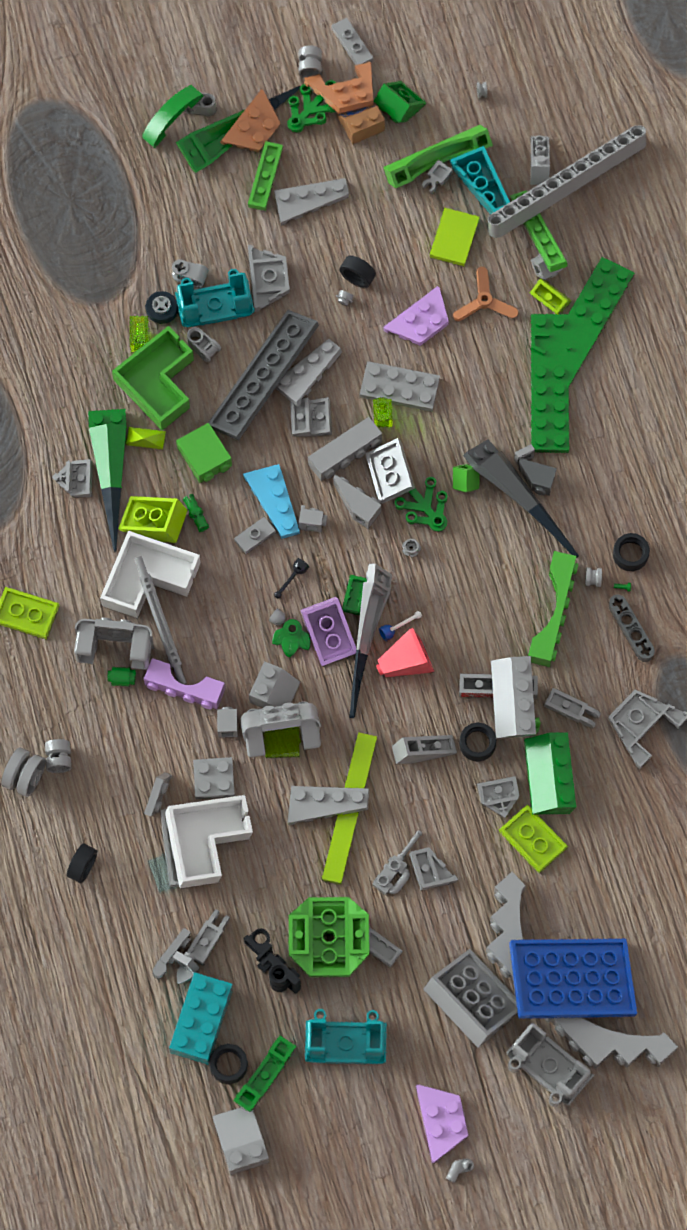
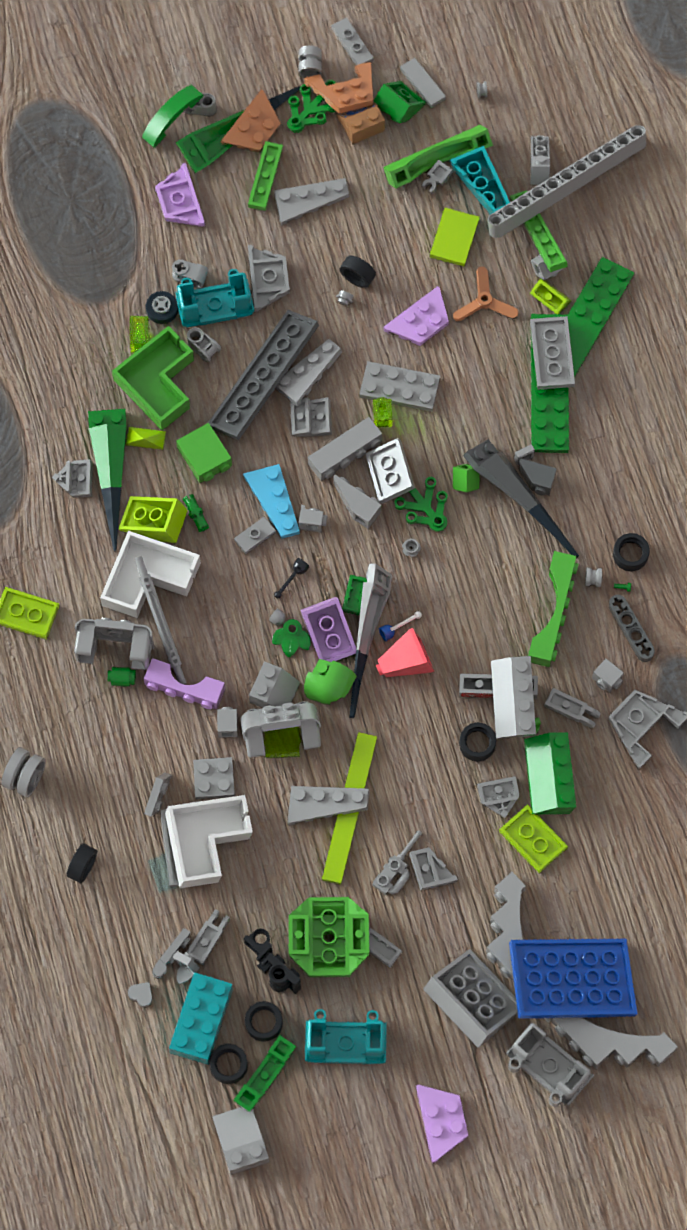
light grey wheel [45,739,72,773] -> none
light grey slope [392,735,457,764] -> none
light grey arm [446,1158,474,1183] -> none
none -> light grey tile [128,982,152,1007]
none -> lavender wing [155,163,205,227]
none -> black tyre [244,1001,283,1042]
none -> bright green brick [304,659,357,704]
none -> light grey tile [400,58,446,108]
none -> light grey plate [530,316,575,390]
none -> light grey brick [592,659,624,693]

